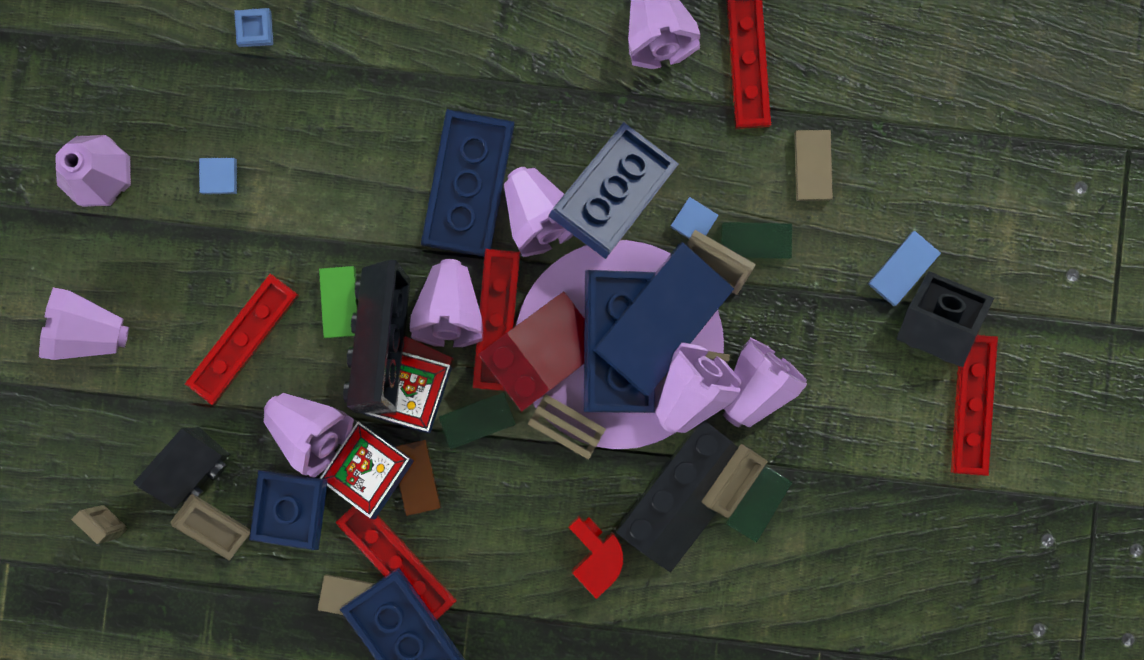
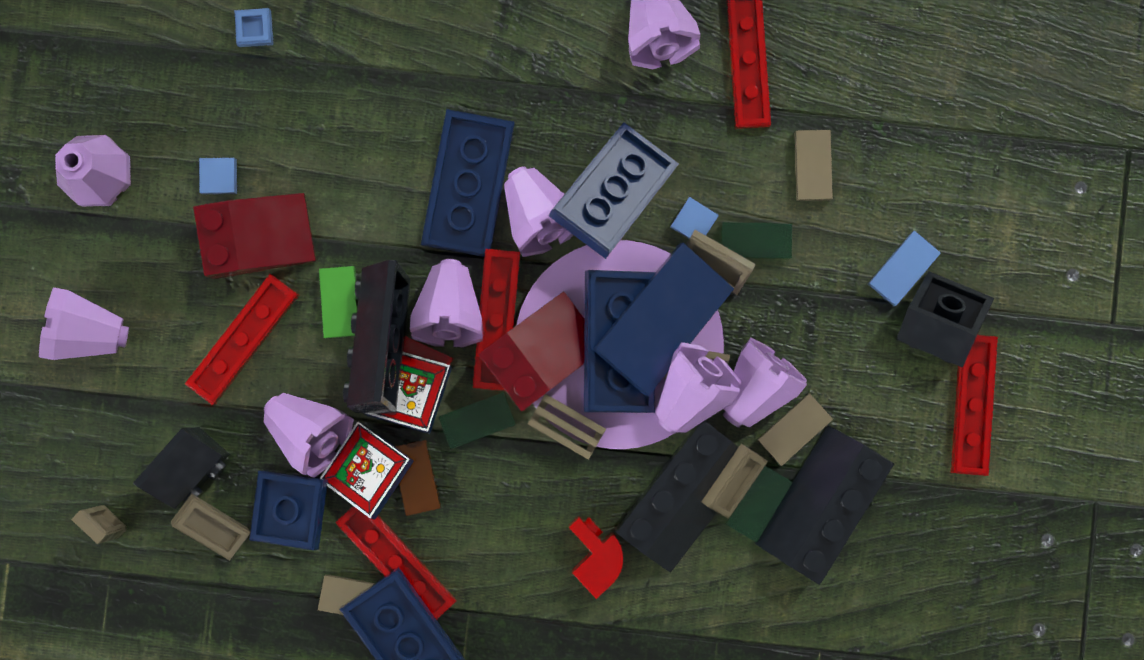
none -> dark red slope [193,193,316,279]
none -> black slope [754,425,894,585]
none -> dark tan tile [757,393,833,466]

